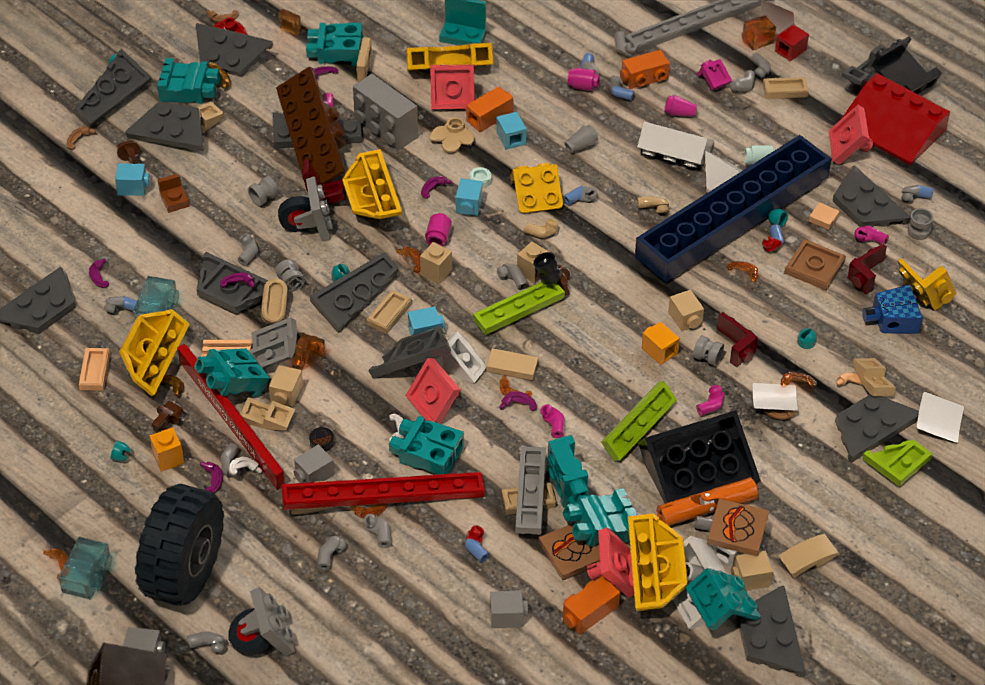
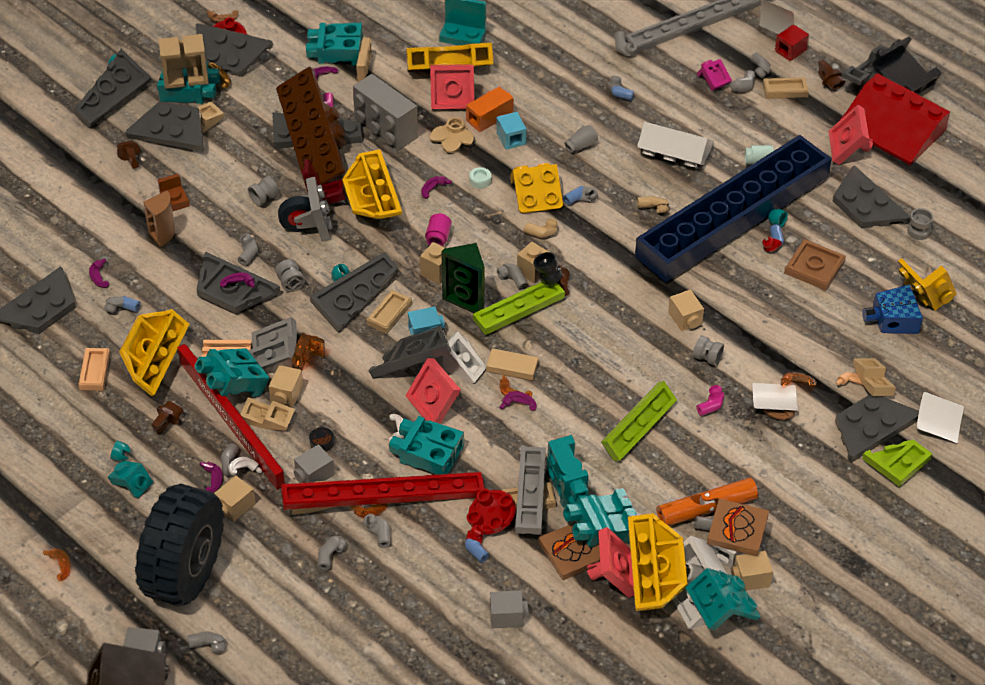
clear light blue brick [58,537,112,600] -> none
medium nougat piece [66,126,96,150] -> none
medium azure brick [115,164,150,196] -> none
clear light blue brick [133,276,179,320] -> none
light orange brick [149,427,184,472] -> none
pearl gold piece [161,375,183,396] -> none
light grey plate [228,587,295,656] -> none
tan tile [261,278,288,325] -> none
clear orange tile [279,9,302,36] -> none
clear orange piece [396,247,421,273] -> none
medium azure brick [456,178,483,216] -> none
dark pink arm [540,404,565,438] -> none
orange brick [562,576,620,635] -> none
dark pink brick [567,67,600,91] -> none
arm [579,53,600,75] -> none
orange brick [619,50,670,89] -> none
black slope [638,410,761,503] -> none
light orange brick [641,321,680,365] -> none
dark pink cone [664,95,697,117] -> none
white slope [705,150,743,192] -> none
dark red bracket [717,312,758,367] -> none
clear orange piece [727,261,759,282] -> none
dark grey wing [737,586,805,677] -> none
clear orange brick [741,15,776,50] -> none
tan slope [778,533,839,578] -> none
teal hinge [797,328,817,349] -> none
light nougat tile [809,202,840,230] -> none
dark red bracket [847,243,887,295] -> none
dark pink arm [854,226,889,244] -> none
arm [901,185,933,202] -> none
none -> teal bracket [108,461,153,498]
none -> medium nougat brick [143,191,175,247]
none -> tan piece [158,34,209,89]
none -> tan brick [214,476,256,522]
none -> dark green slope [441,243,485,313]
none -> red dish [466,488,516,535]
none -> reddish brown piece [818,60,845,90]

